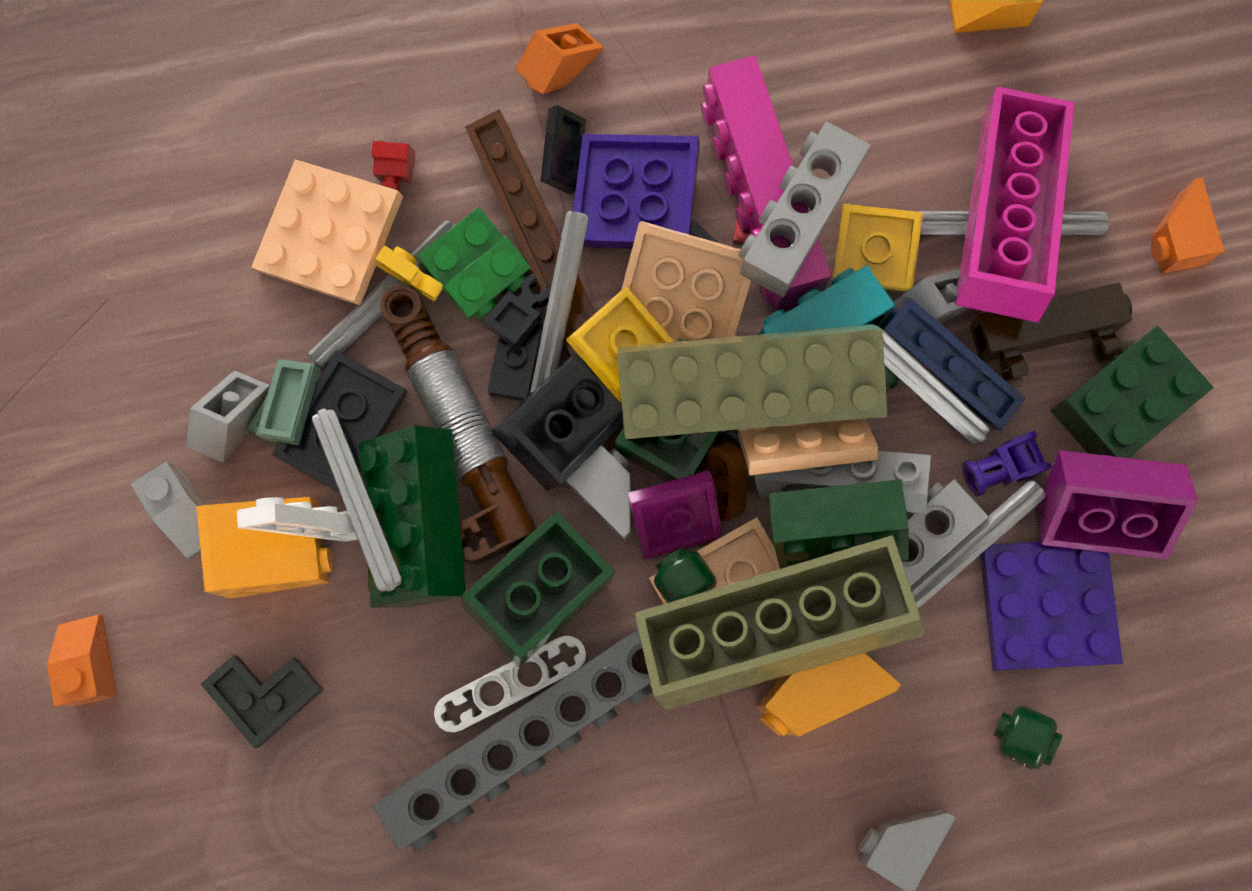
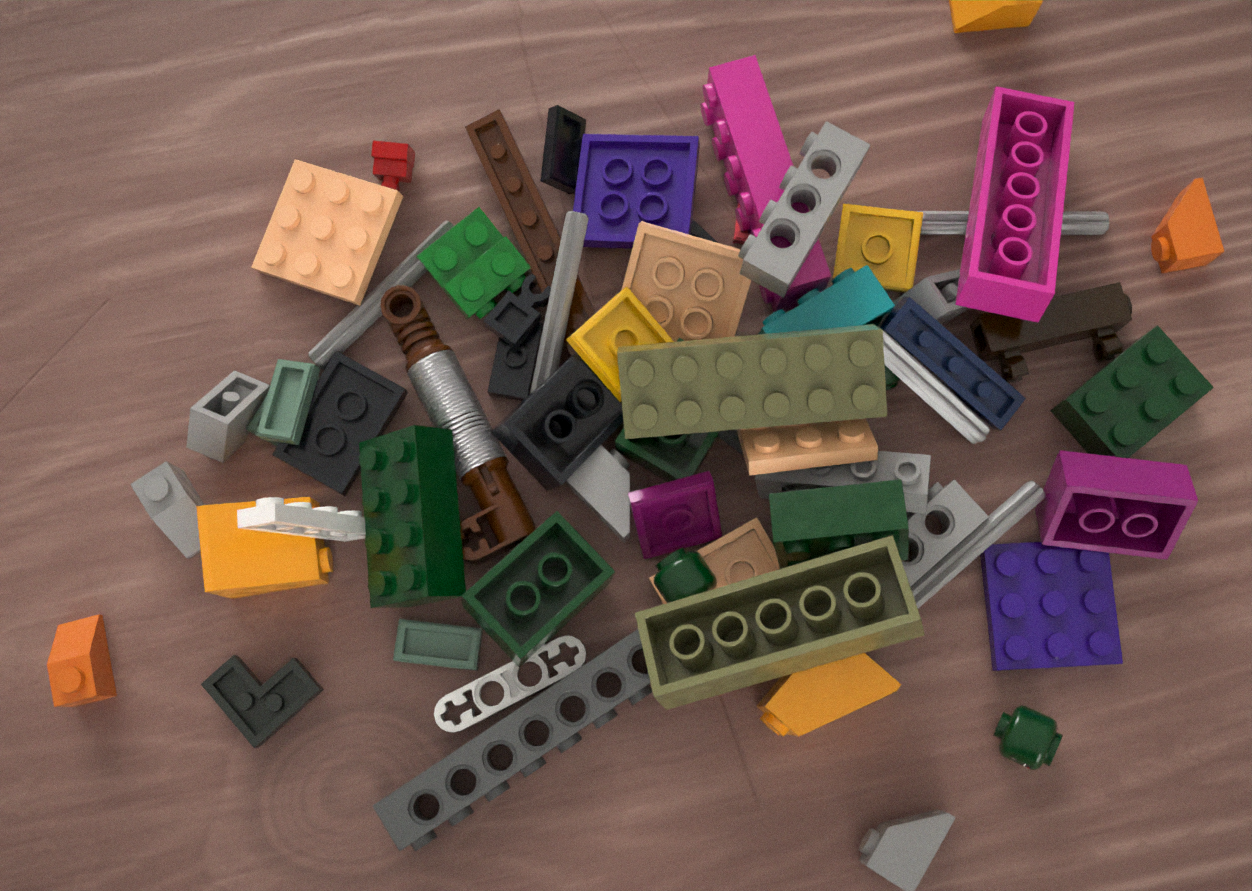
light grey axle [312,409,402,592] -> none
yellow plate [375,245,443,302] -> none
orange slope [515,23,604,94] -> none
reddish brown plate [706,442,747,521] -> none
dark purple connector [962,431,1052,496] -> none
none -> sand green tile [393,619,483,671]

